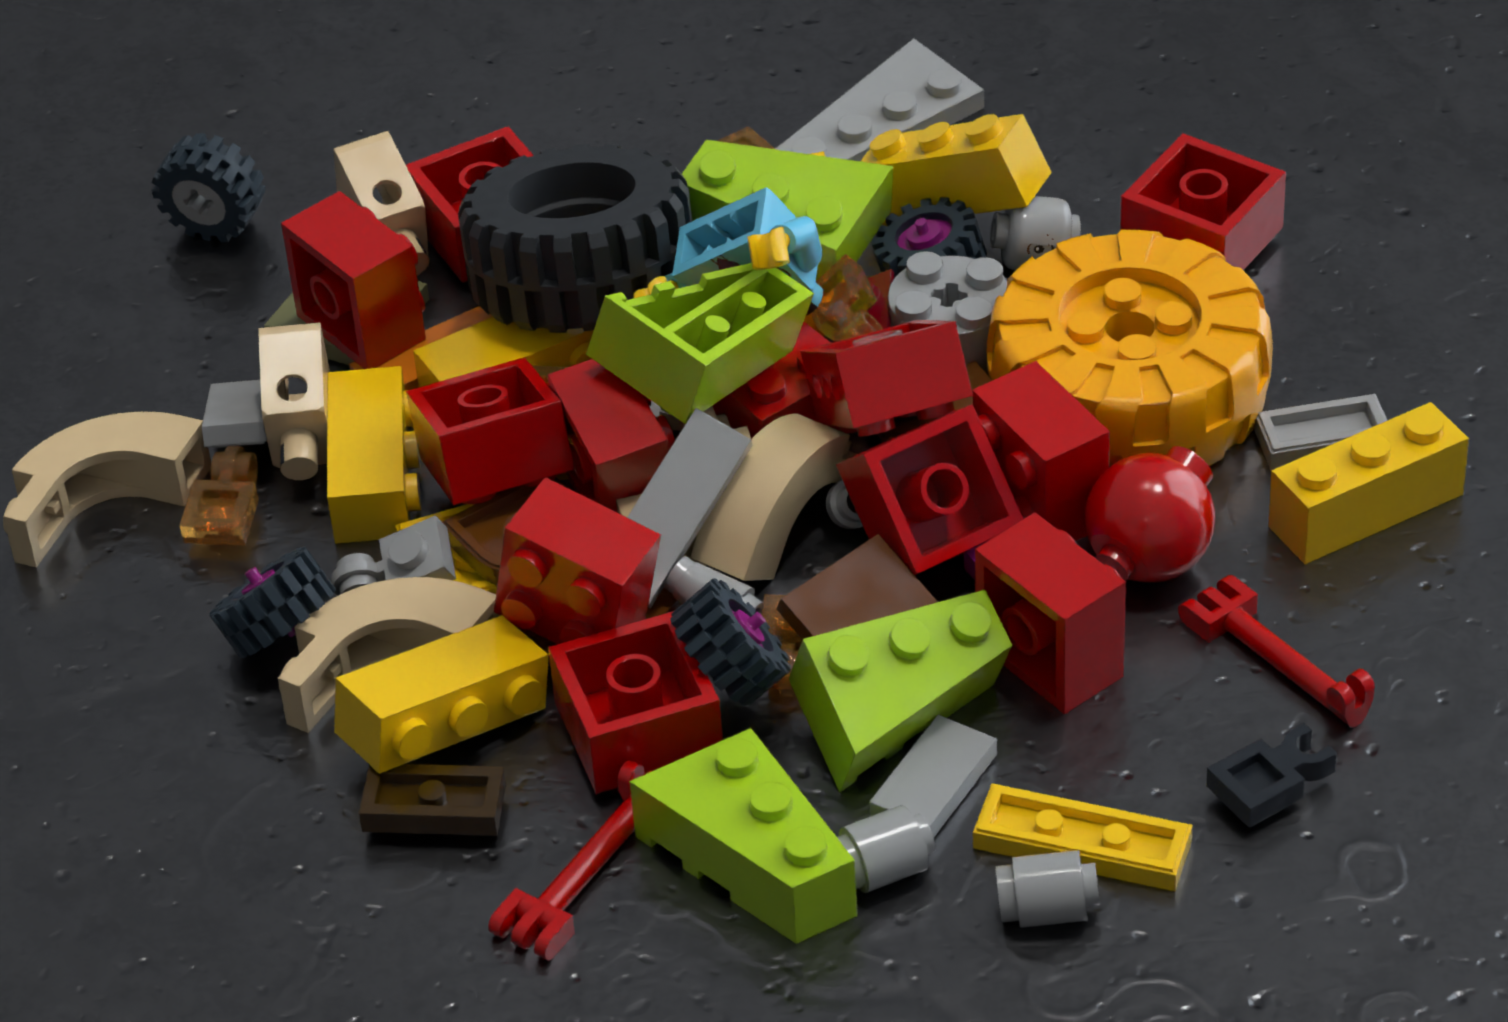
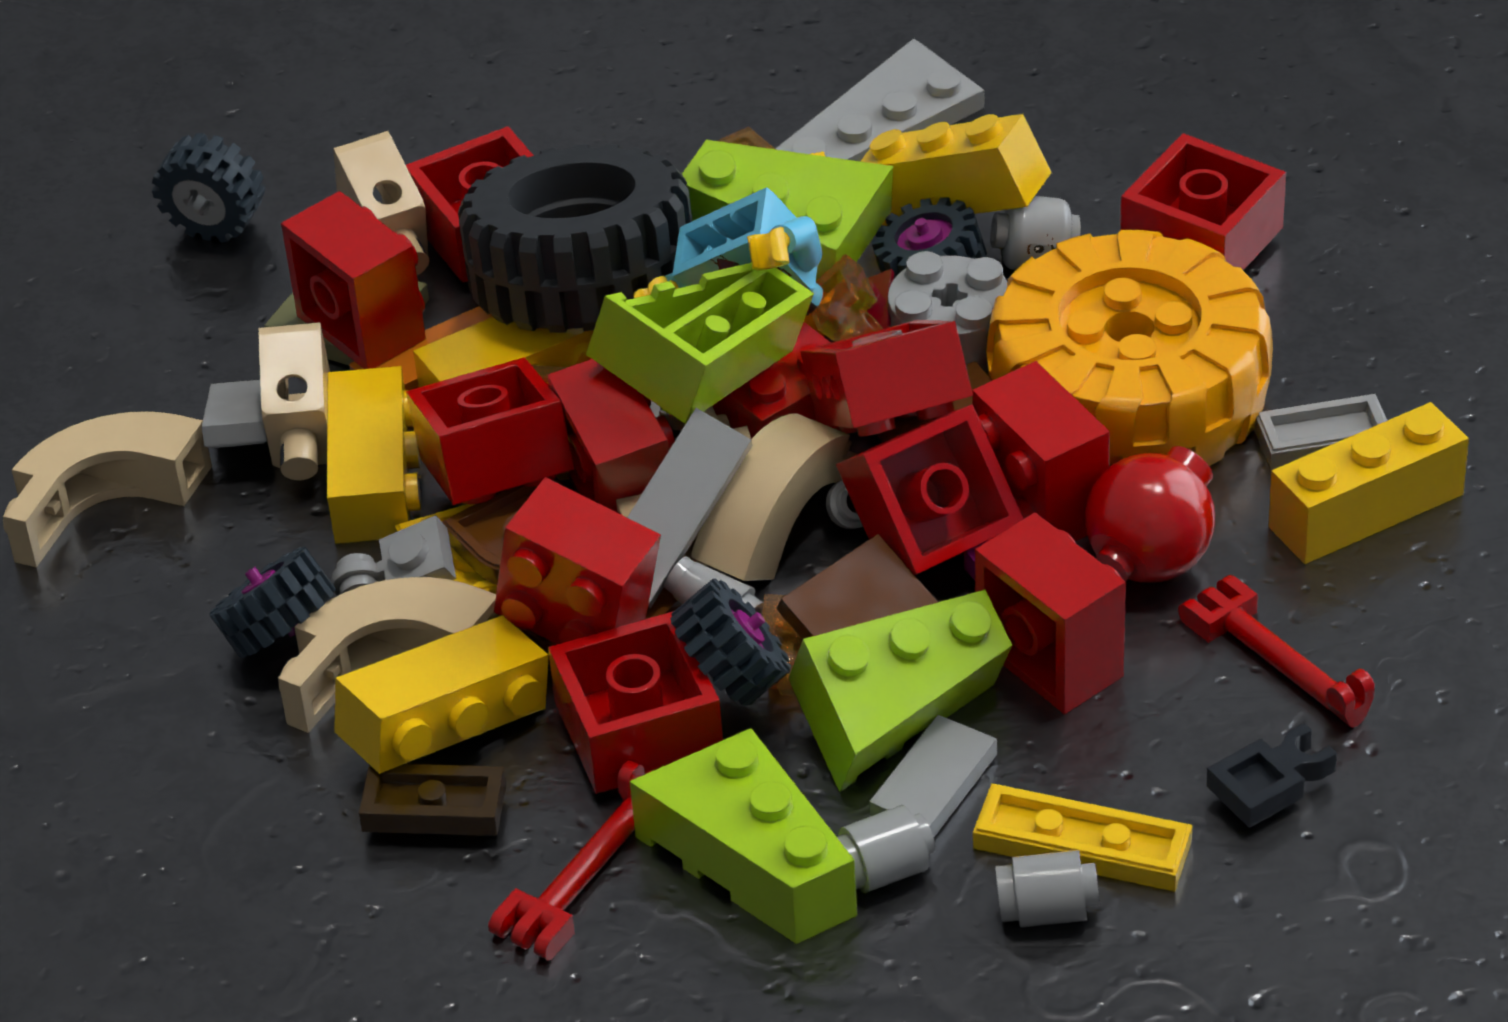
clear orange plate [179,446,259,545] -> none

